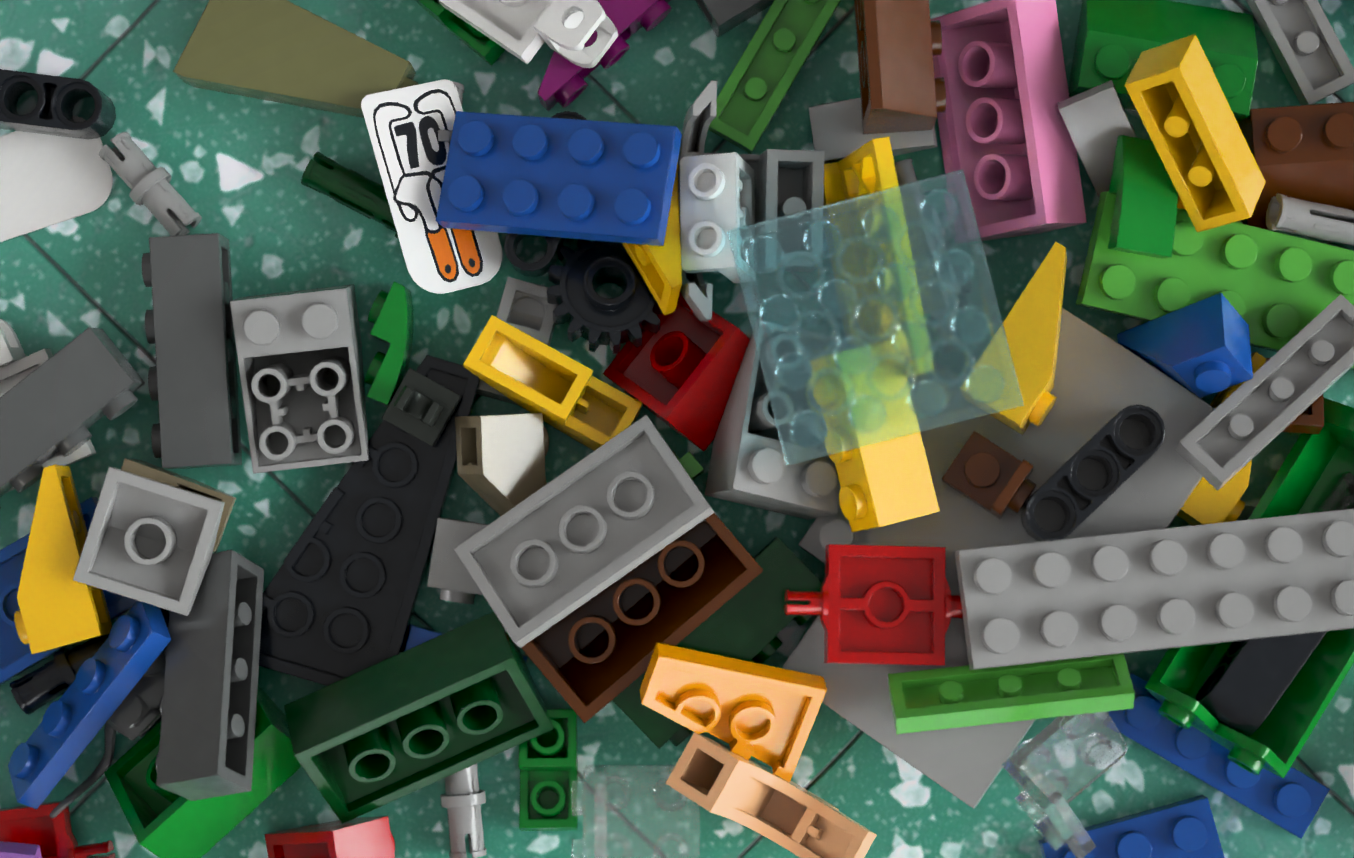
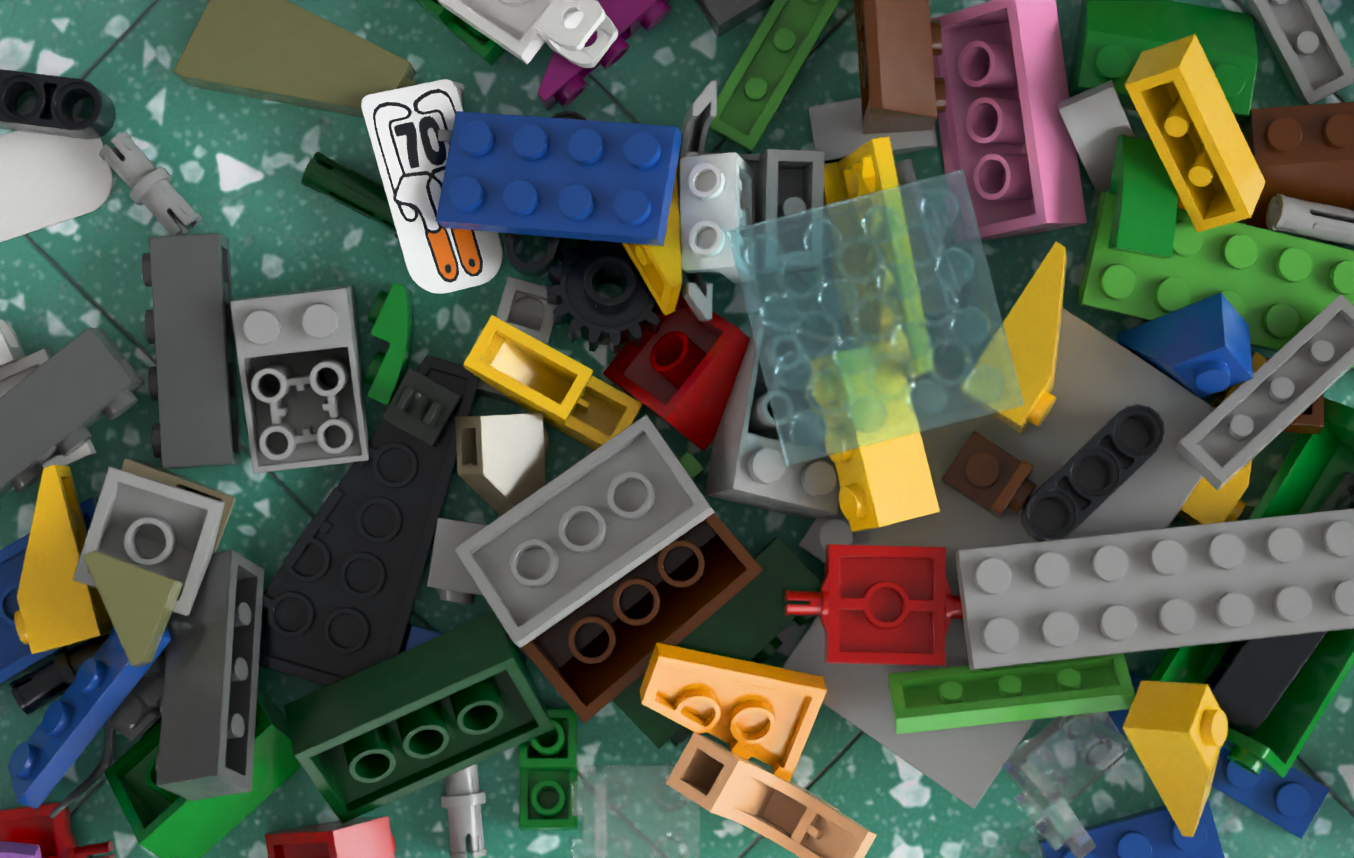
none -> olive slope [83,550,183,667]
none -> yellow slope [1122,680,1228,837]

